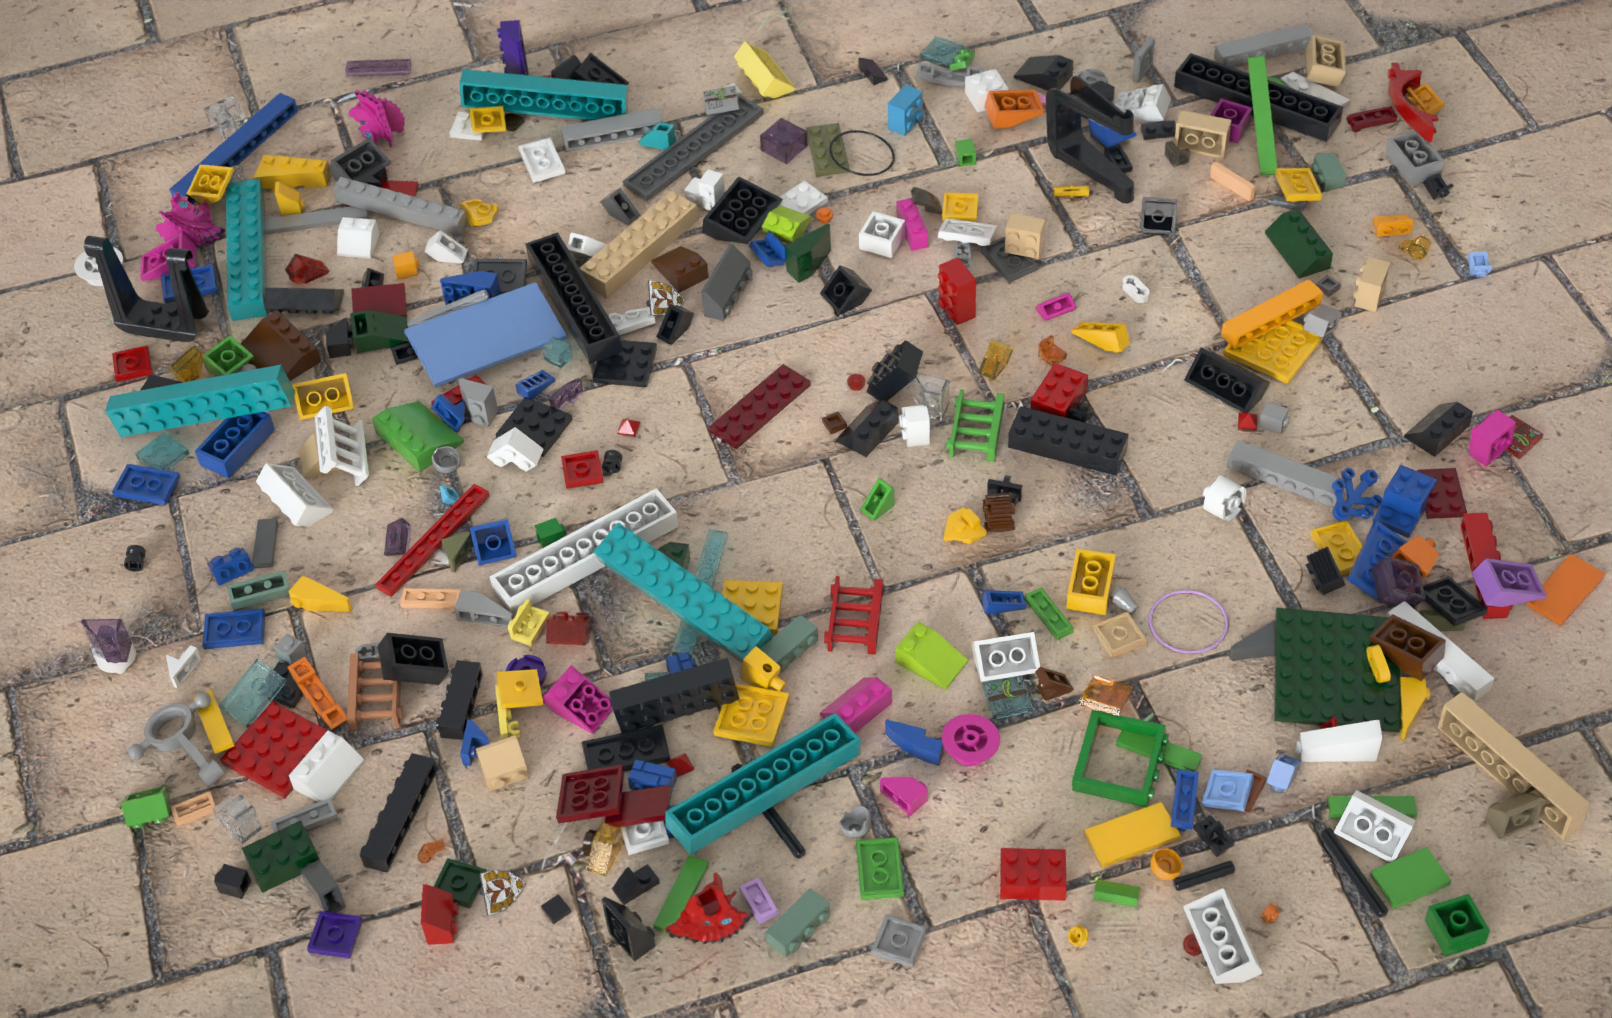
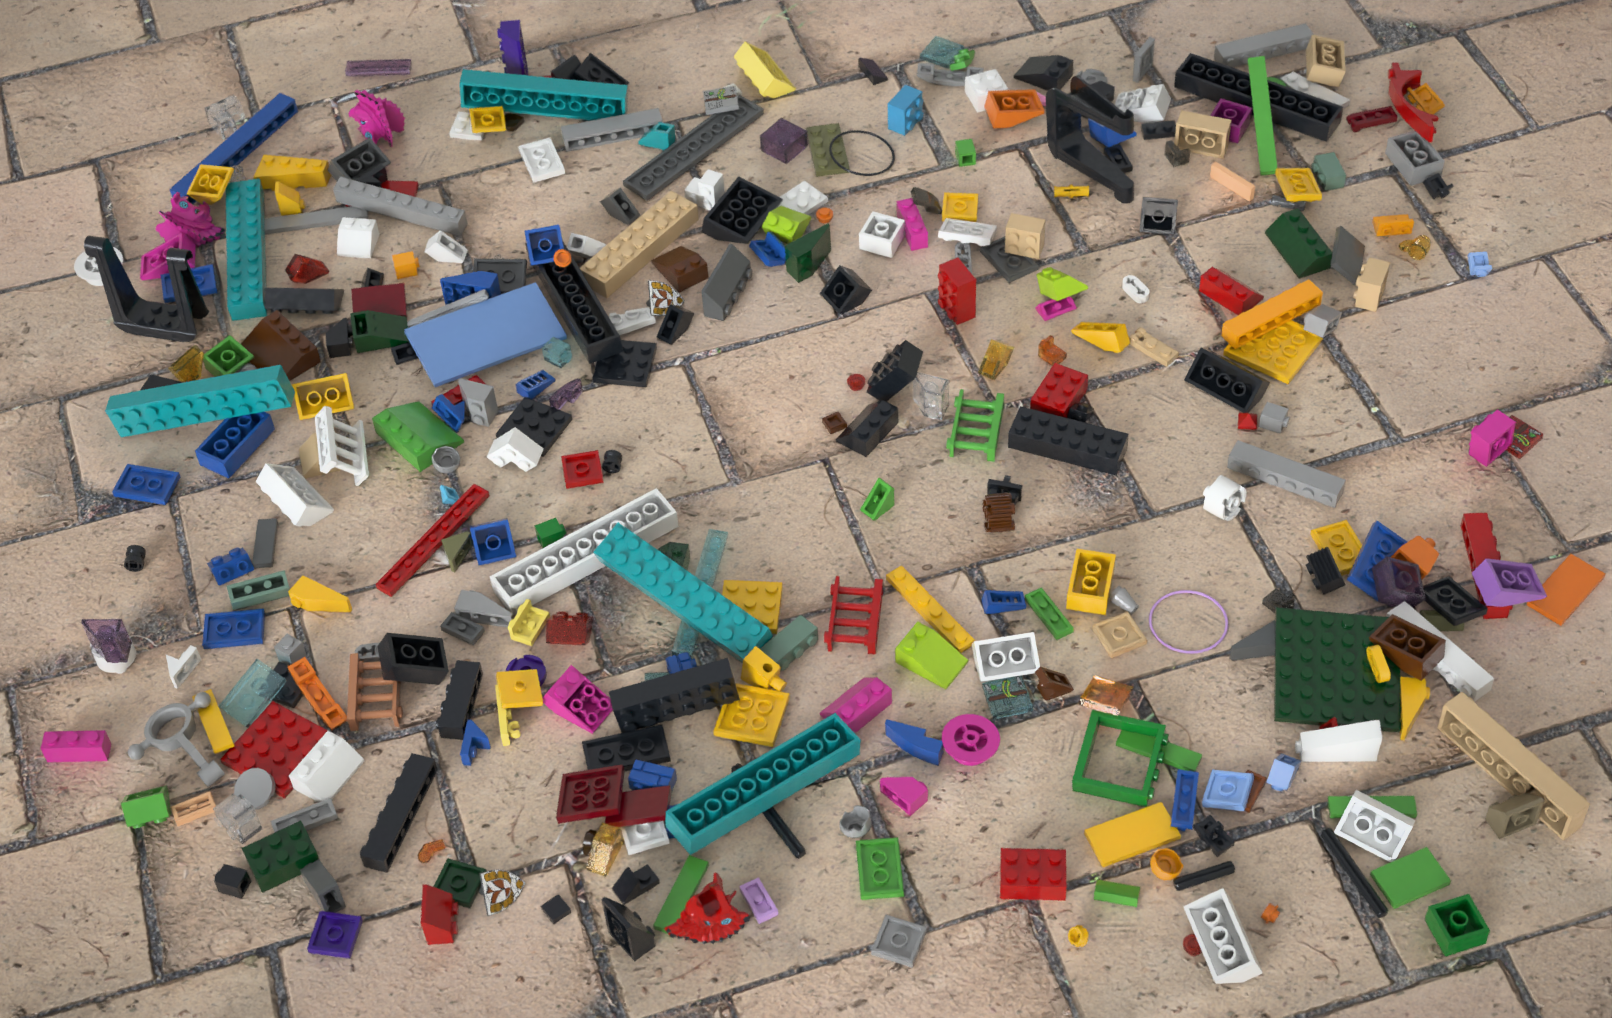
red tile [112,345,153,382] -> none
clear light blue plate [136,432,189,470] -> none
clear purple slope [384,518,411,556] -> none
light nougat tile [400,588,461,609] -> none
yellow plate [460,199,499,227] -> none
tan slope [476,735,528,791] -> none
slope [617,419,640,437] -> none
red slope [667,753,694,777] -> none
dark red plate [709,364,811,449] -> none
sand green brick [766,888,830,958] -> none
white brick [899,405,930,447] -> none
yellow plate [944,507,987,544] -> none
flat silver tile [1315,275,1341,297] -> none
blue plant [1332,468,1382,521] -> none
blue bracket [1372,465,1437,538] -> none
black slope [1404,402,1473,457] -> none
dark red plate [1417,468,1467,519] -> none
none -> dark pink brick [40,730,112,762]
none -> light grey tile [234,768,275,810]
none -> dark grey plate [440,612,485,646]
none -> blue slope [525,225,564,266]
none -> orange plate [554,249,571,267]
none -> yellow plate [886,565,975,653]
none -> lime slope [1036,267,1088,301]
none -> tan plate [1129,327,1179,367]
none -> red slope [1199,267,1264,315]
none -> clear smoke bracket [1262,588,1295,613]
none -> dark grey tile [1331,226,1365,285]

